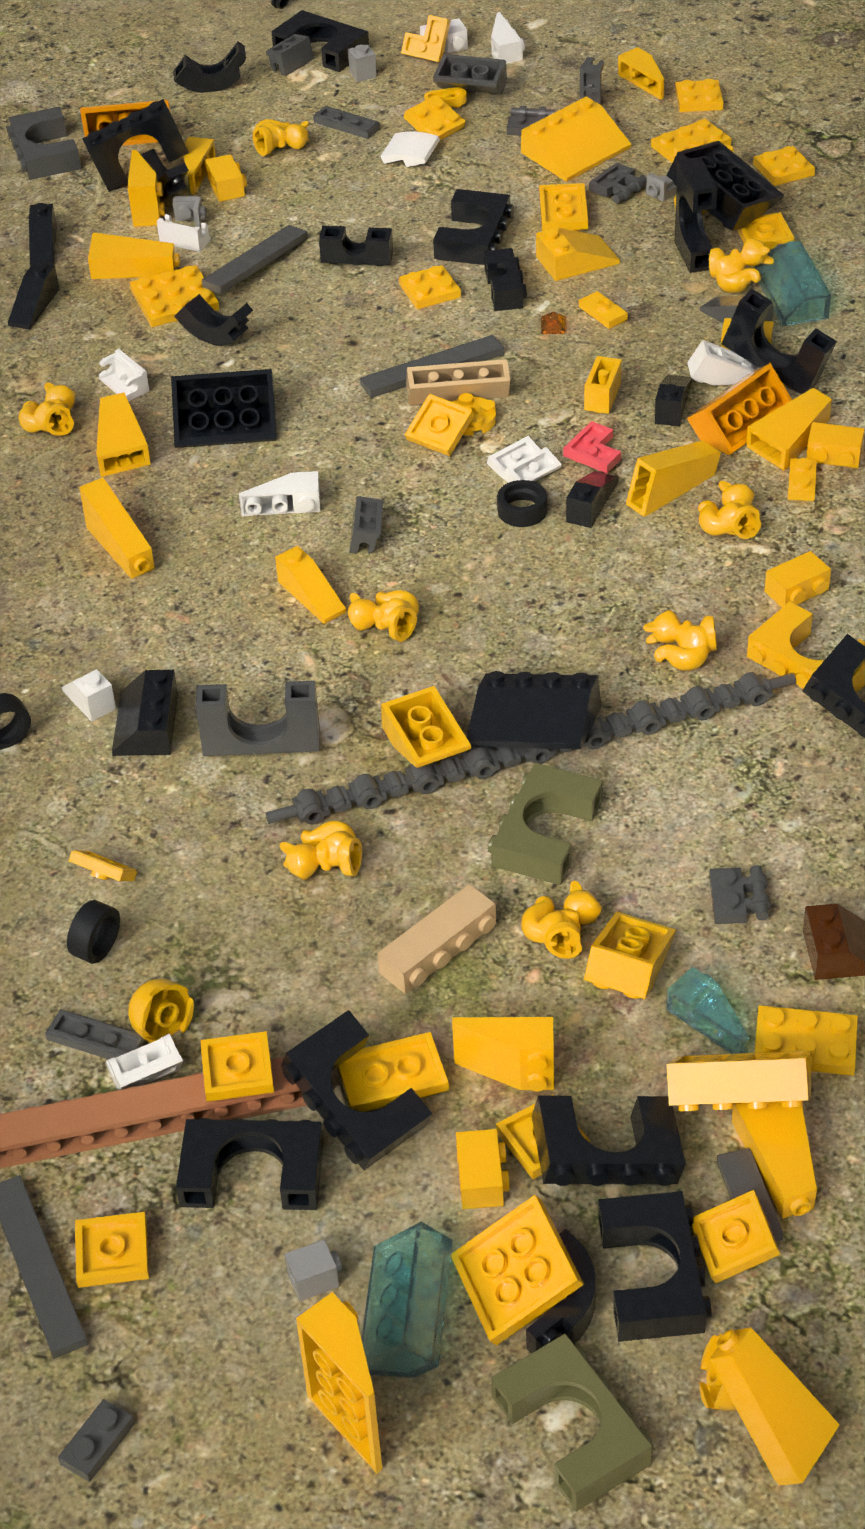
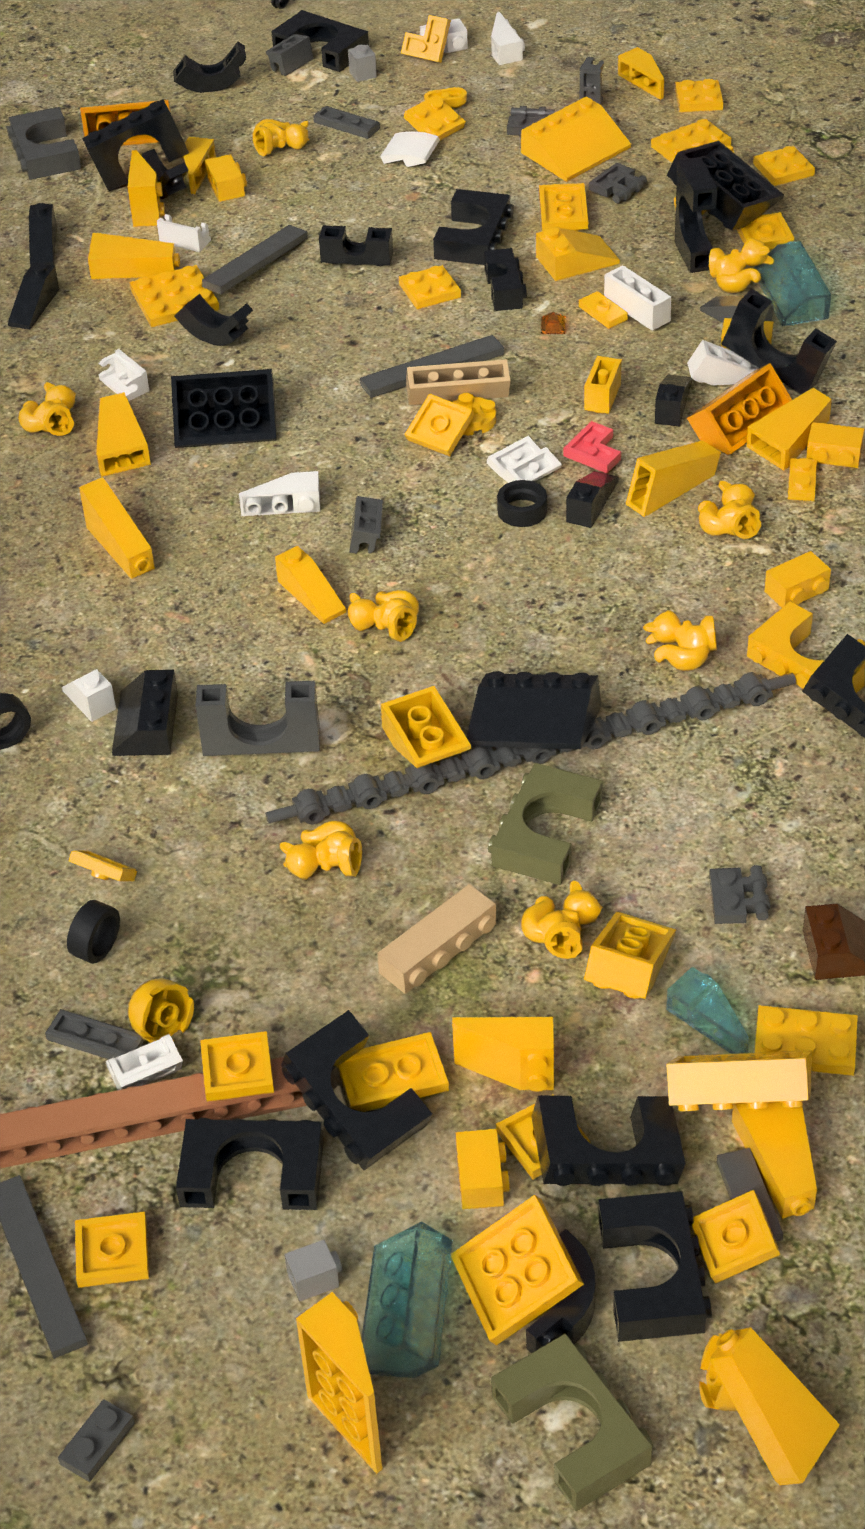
light grey bracket [173,196,206,228] -> none
dark grey slope [433,54,507,95] -> none
light grey bracket [646,173,677,202] -> none
none -> white brick [604,265,671,331]

